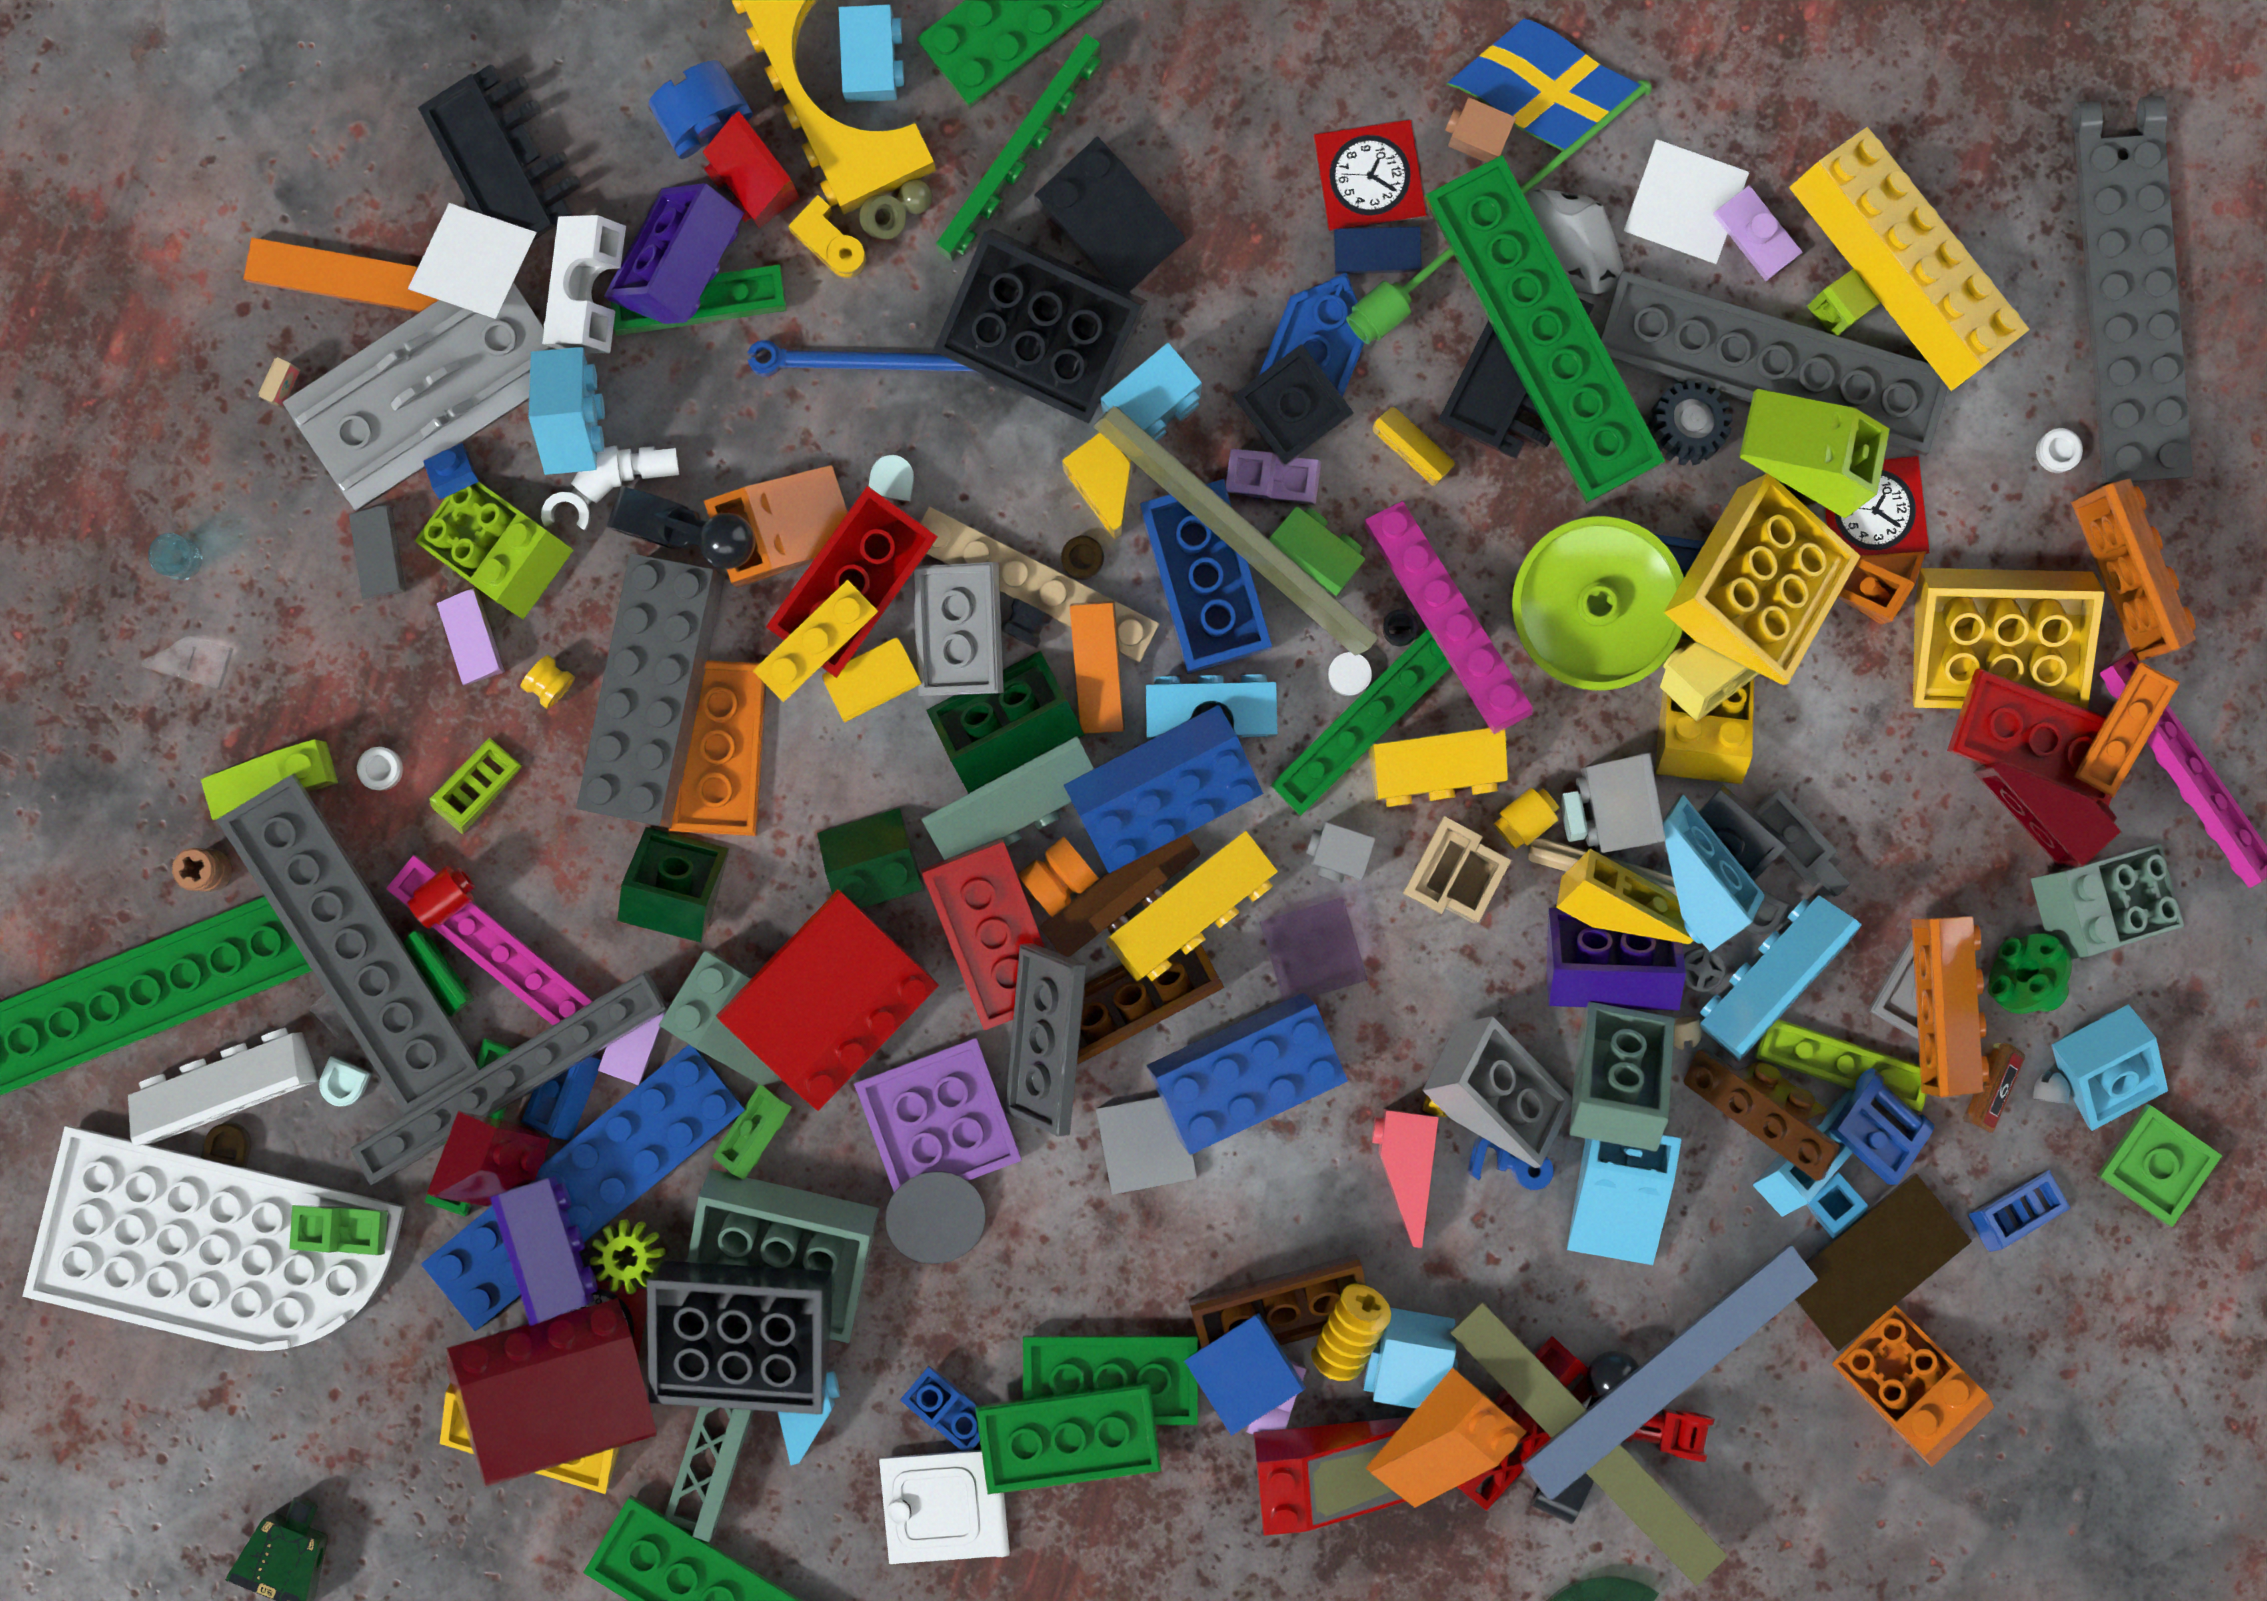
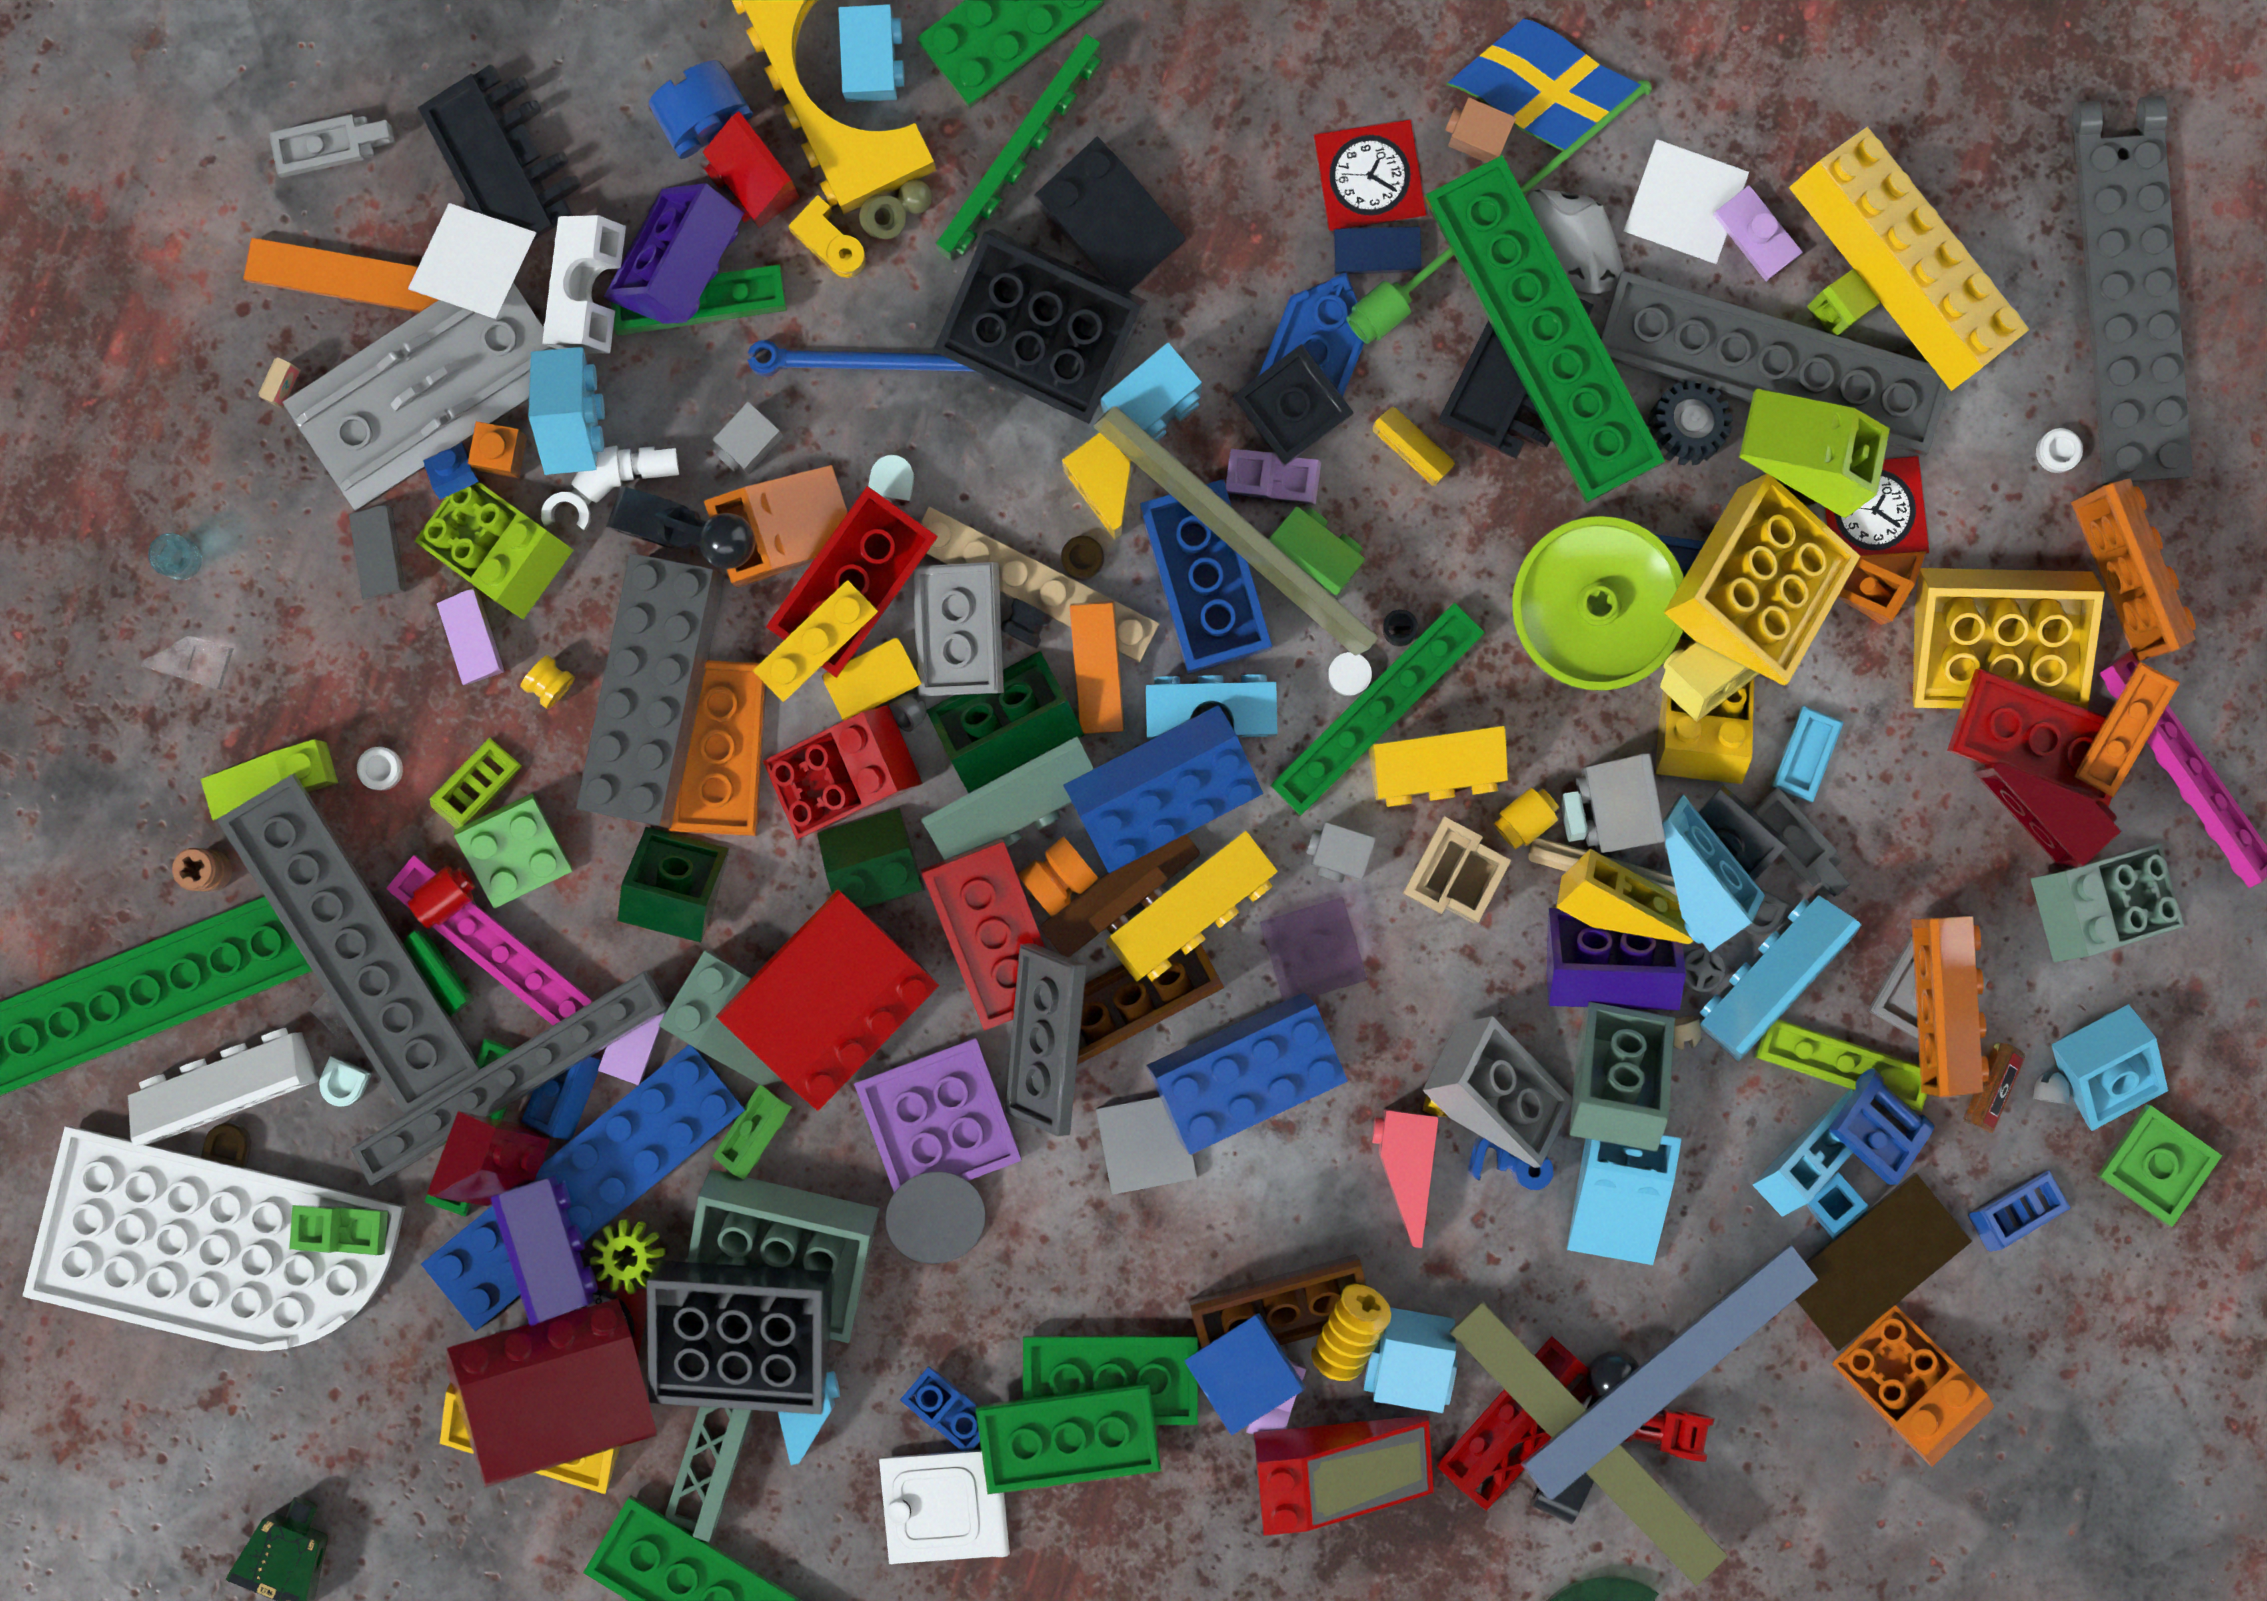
dark pink plate [1365,501,1533,734] -> none
orange slope [1366,1367,1526,1508] -> none
reddish brown bracket [1684,1048,1839,1181] -> none
green plate [1988,934,2072,1014] -> none
none -> light grey hinge [269,114,395,178]
none -> bright green plate [454,793,572,909]
none -> orange brick [468,421,527,478]
none -> light grey brick [713,402,784,474]
none -> red slope [763,705,923,840]
none -> dark grey hinge [889,693,927,732]
none -> medium azure tile [1770,706,1844,803]

